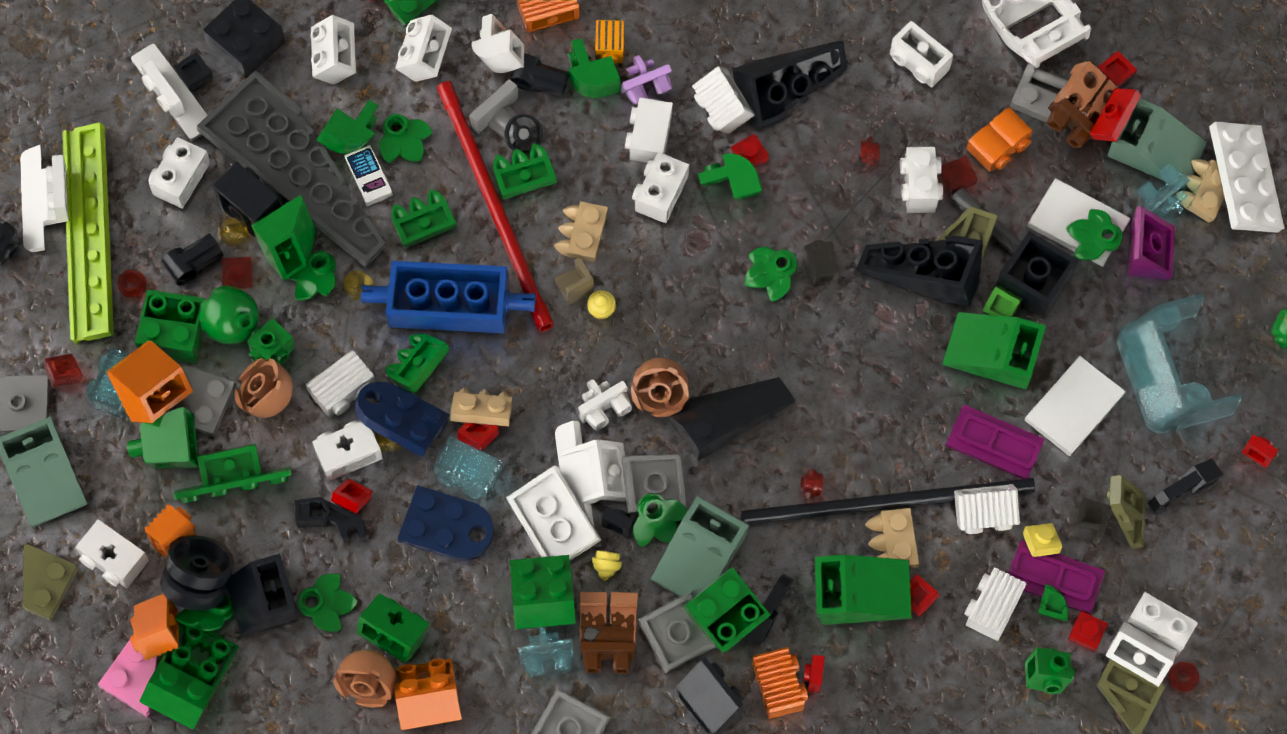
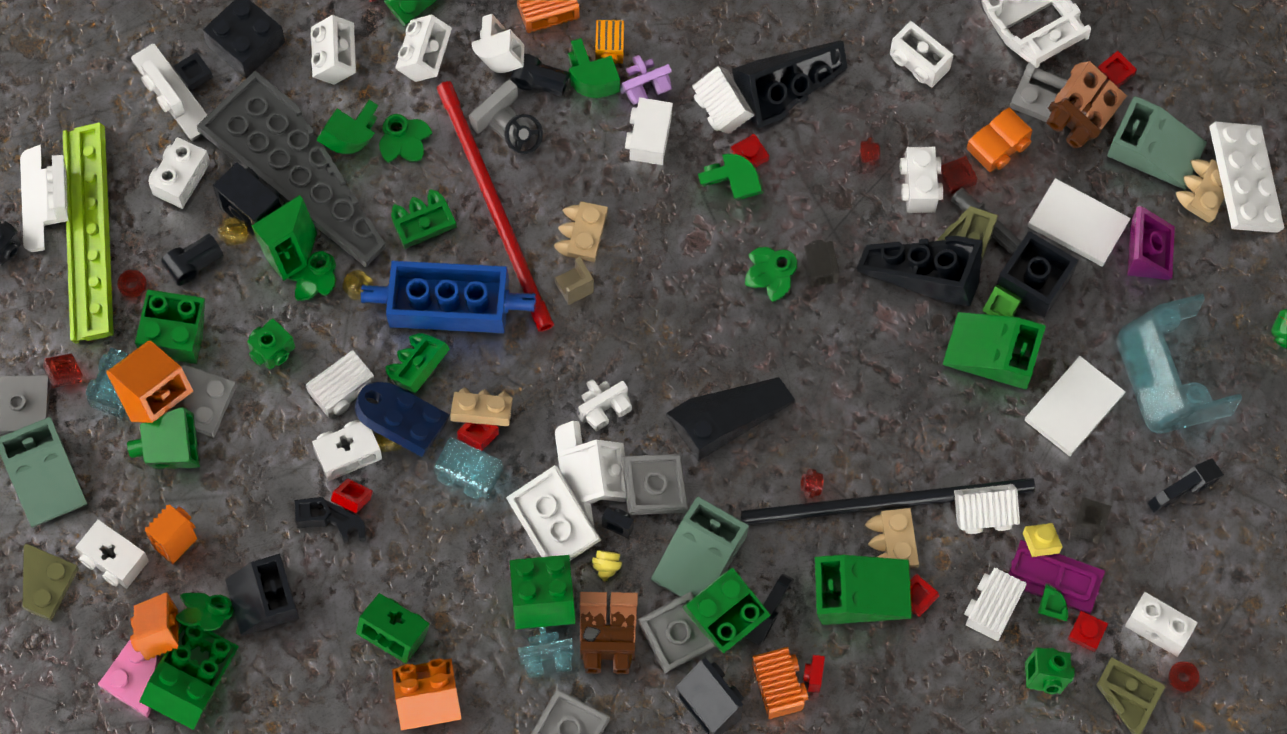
black wheel [160,535,234,611] -> none
green bracket [173,443,292,503] -> none
green cylinder [199,285,260,345] -> none
clear red plate [222,256,253,288] -> none
nougat cylinder [234,358,294,418] -> none
green plate [297,574,357,632] -> none
nougat cylinder [333,650,397,708] -> none
tile [344,145,393,207] -> none
dark blue plate [397,485,494,561] -> none
green plate [493,143,557,200] -> none
light yellow plate [587,290,616,319] -> none
nougat cylinder [631,357,690,417] -> none
white brick [632,152,689,223] -> none
green plate [633,493,687,547] -> none
magenta piece [945,404,1045,479] -> none
green plate [1066,209,1123,261] -> none
red plate [1090,88,1141,142] -> none
white brick [1105,621,1178,687] -> none
olive wing [1107,475,1146,549] -> none
clear light blue hips [1137,164,1190,214] -> none
red plate [1241,434,1278,469] -> none

